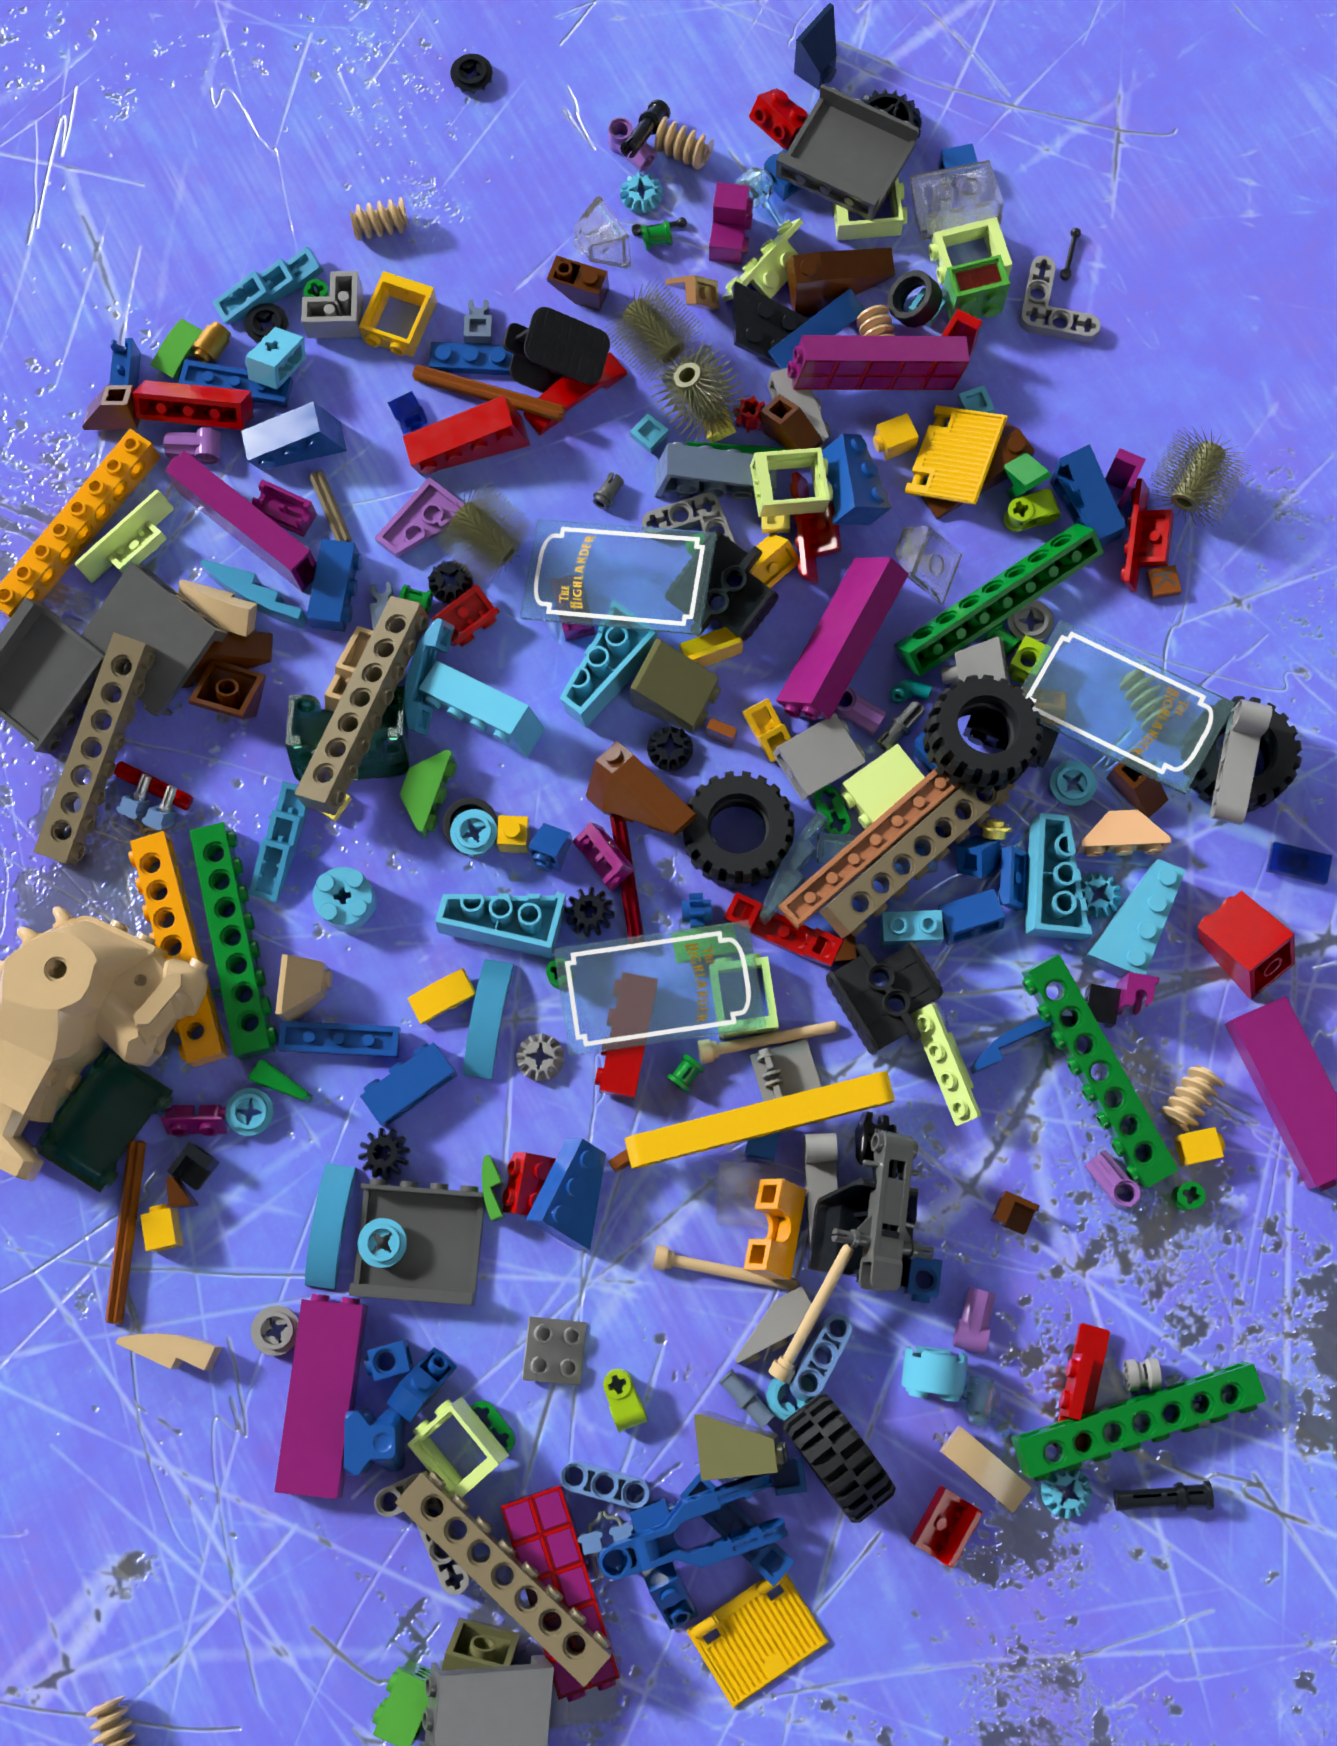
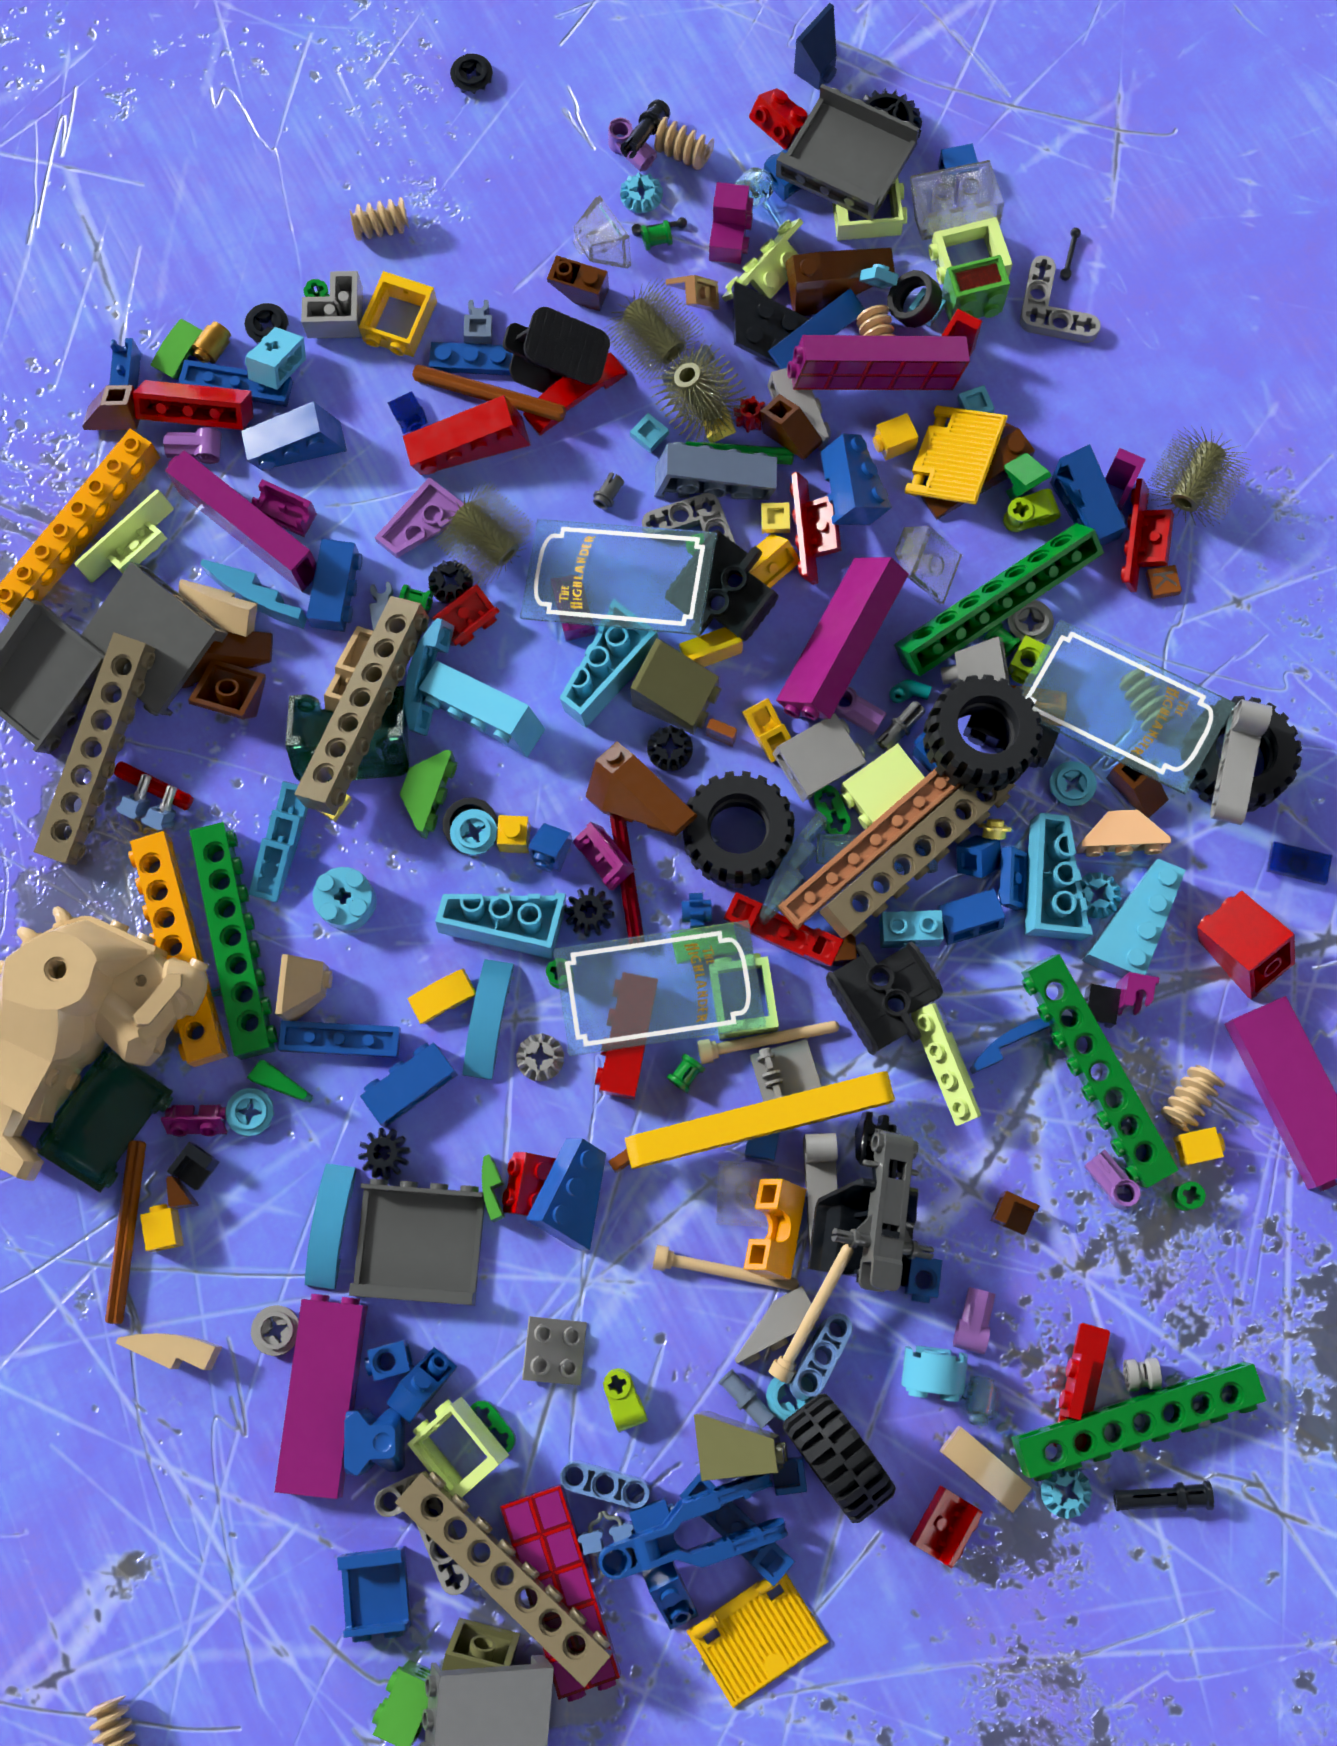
dark azure slope [212,246,324,325] -> none
dark tan axle [310,470,352,542] -> none
medium azure gear [358,1218,407,1268] -> none
yellowish green window [750,447,833,517] -> none
none -> blue panel [337,1546,411,1642]
none -> medium azure plate [859,264,899,289]

